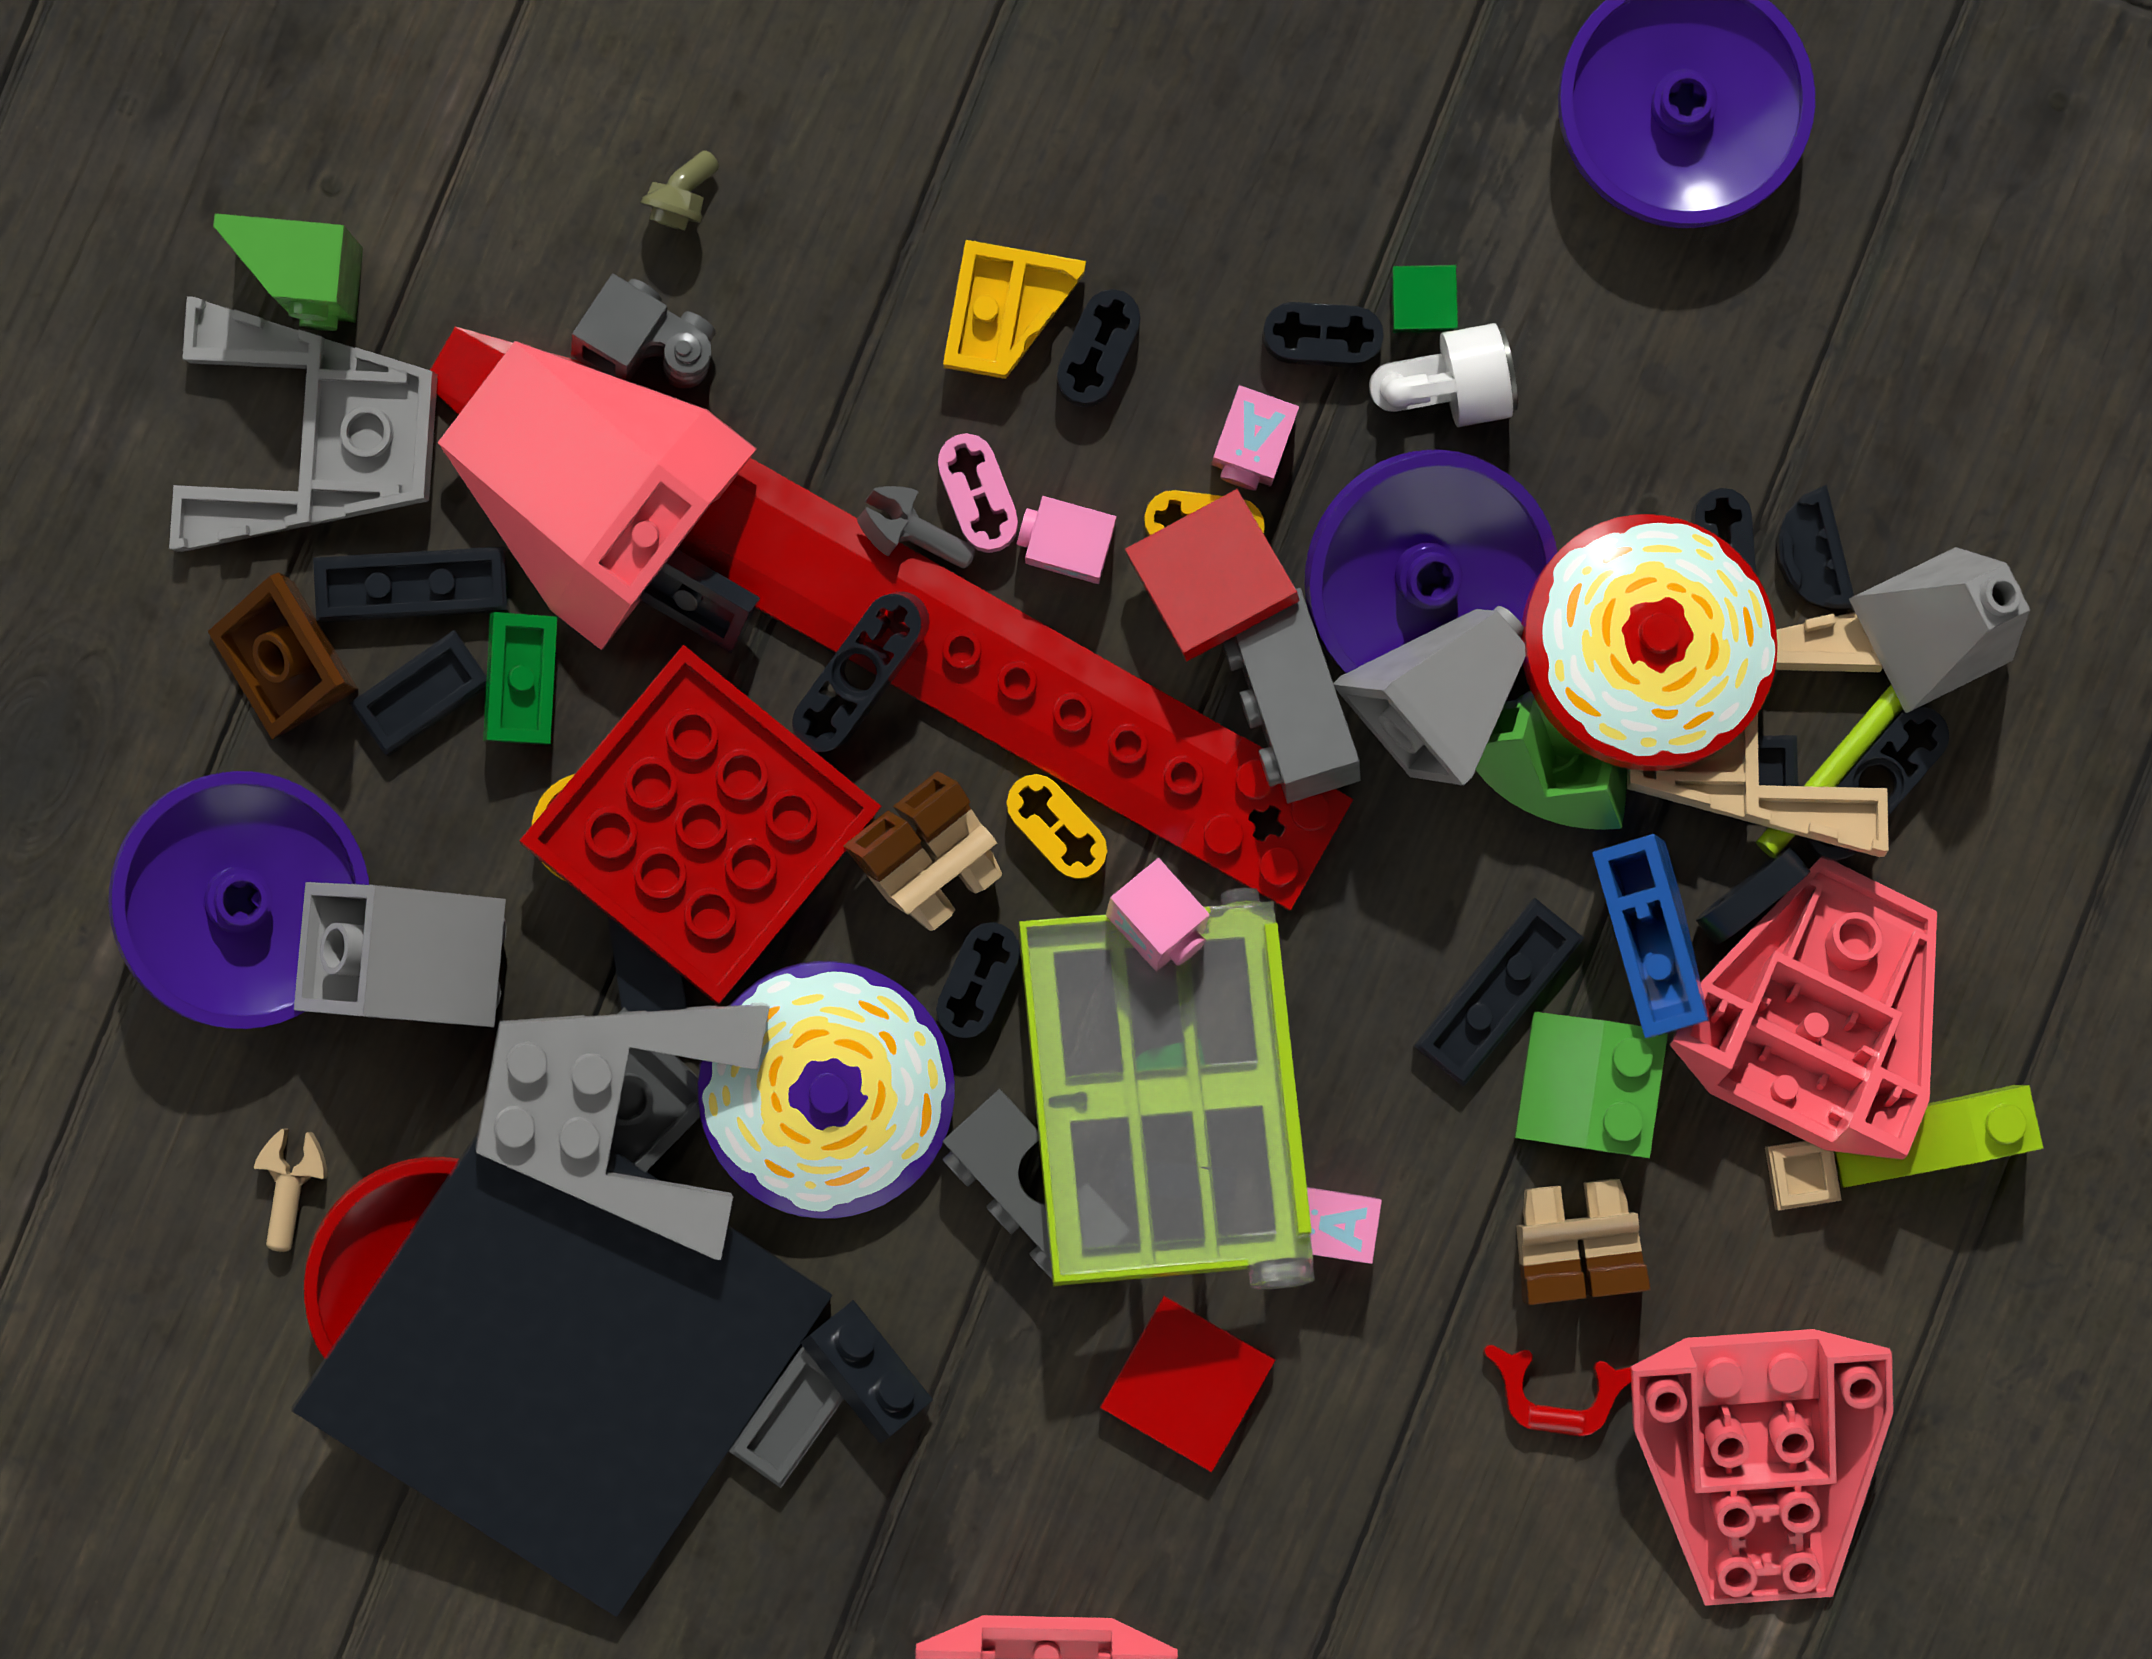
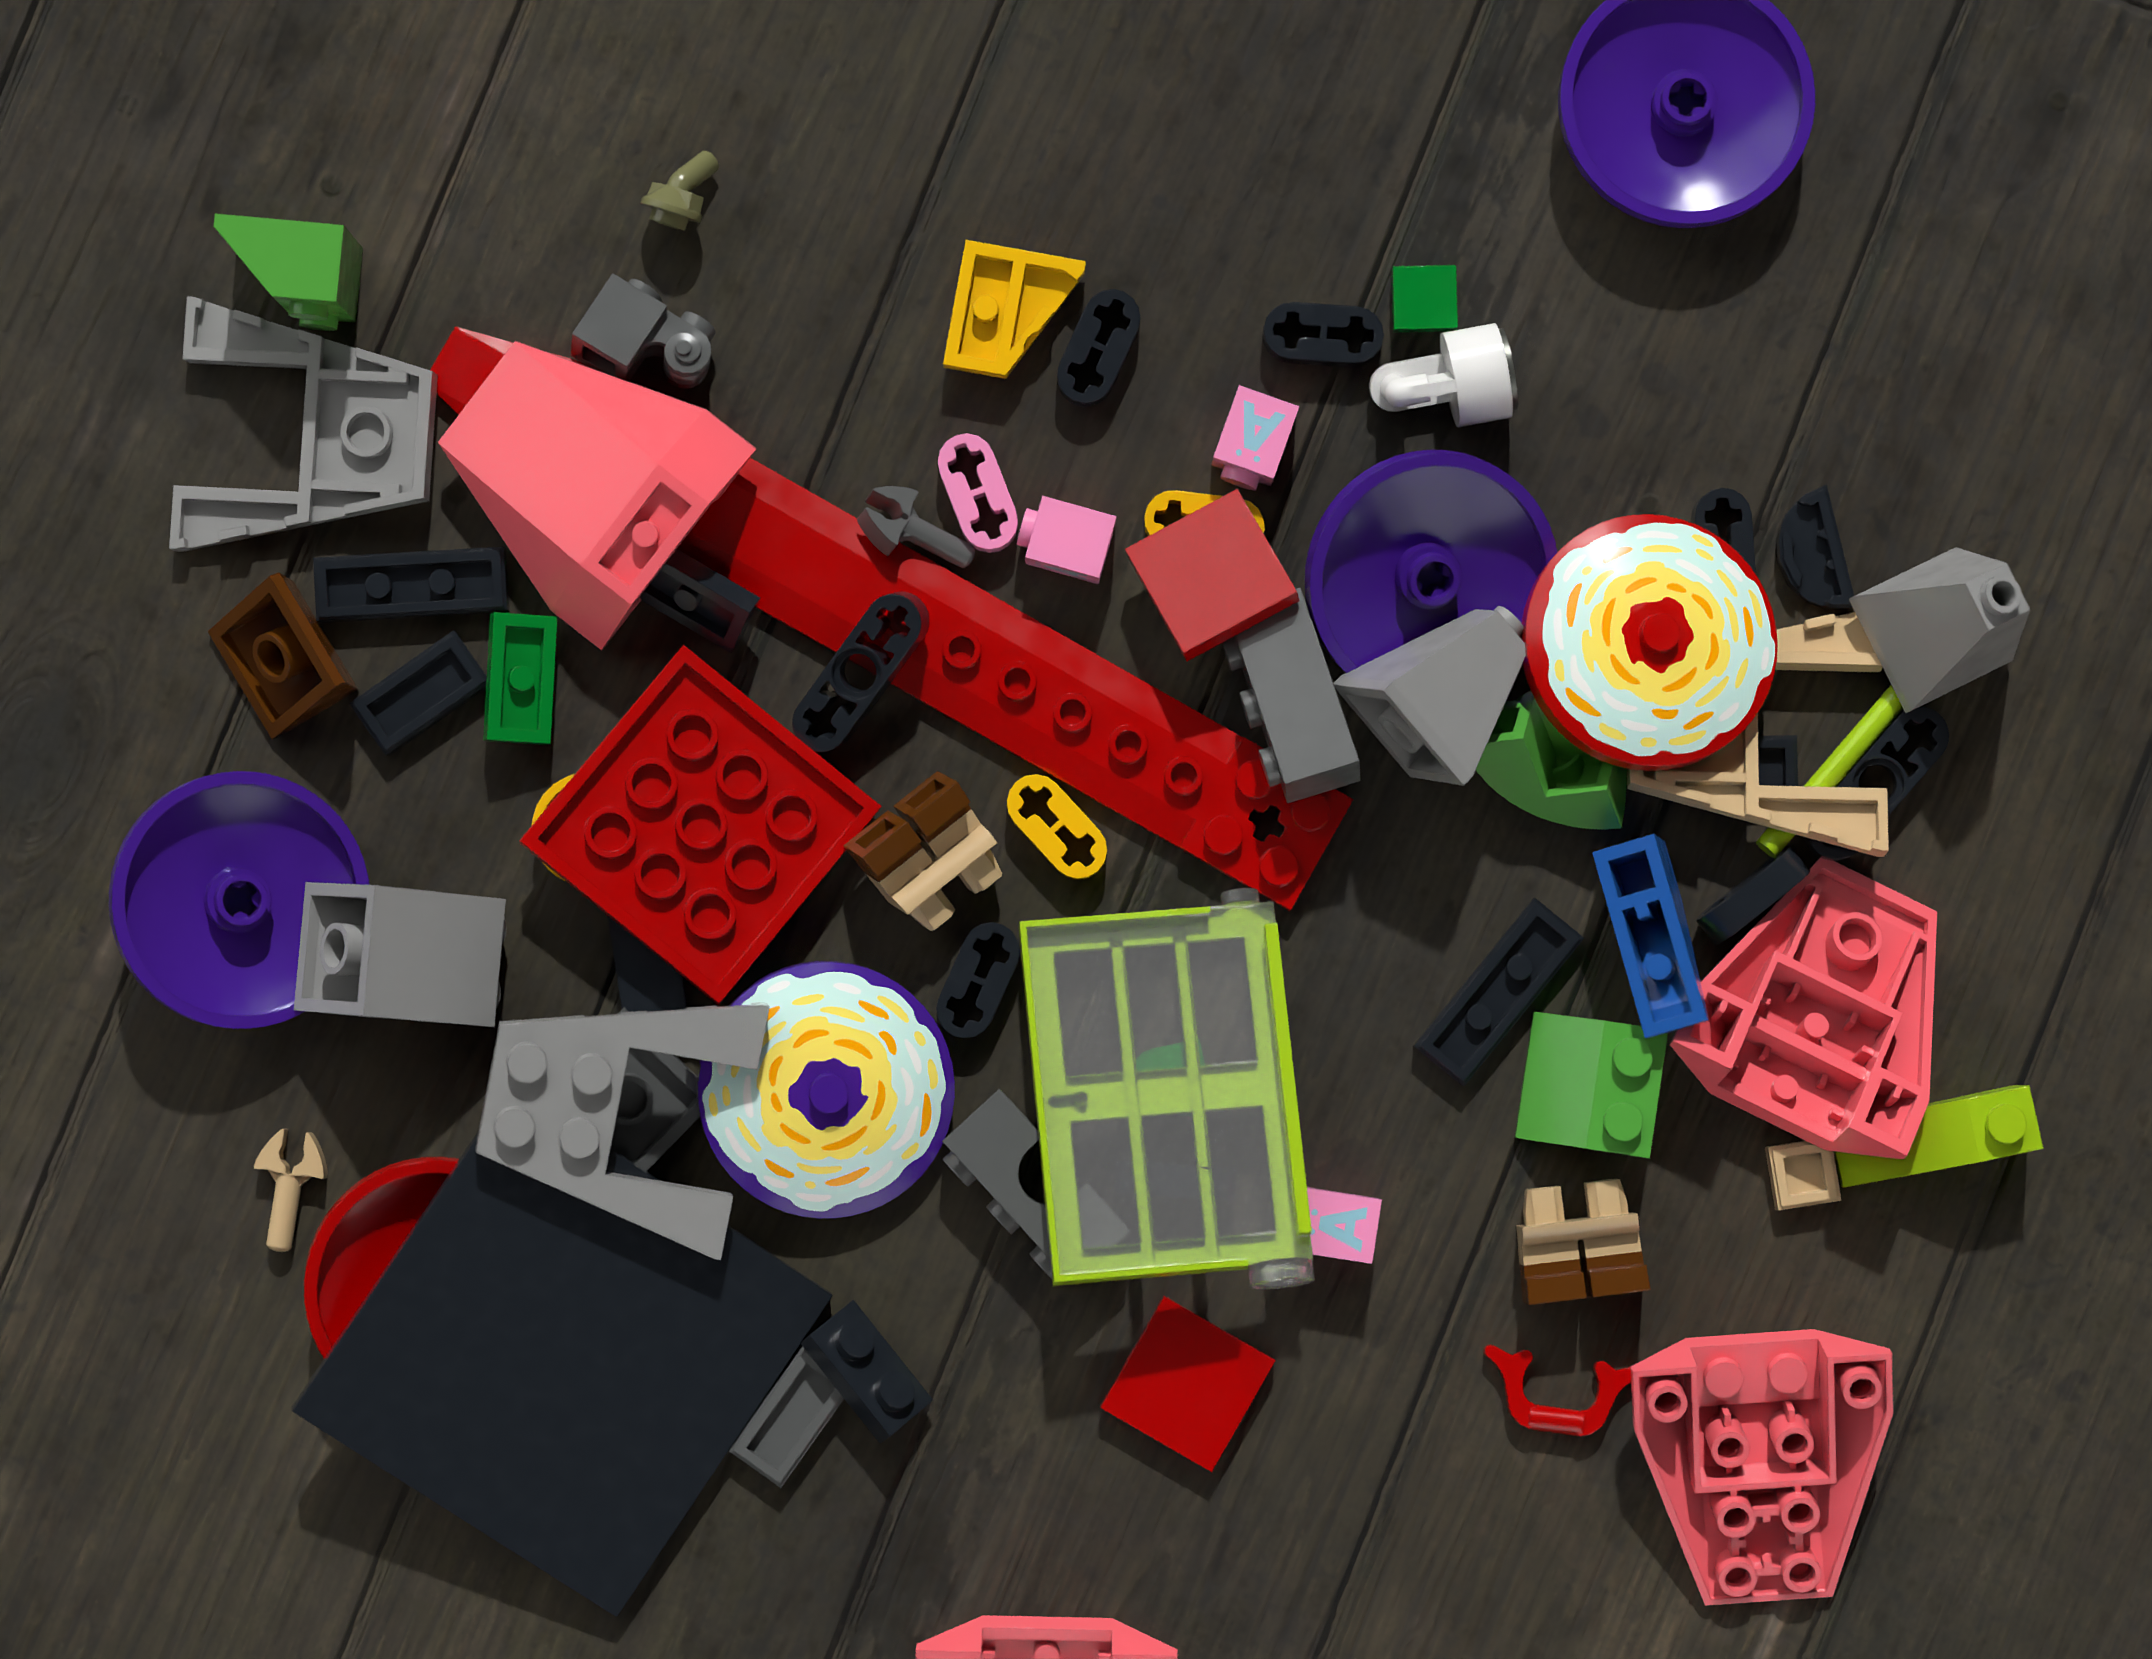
bright pink brick [1106,858,1210,972] -> none

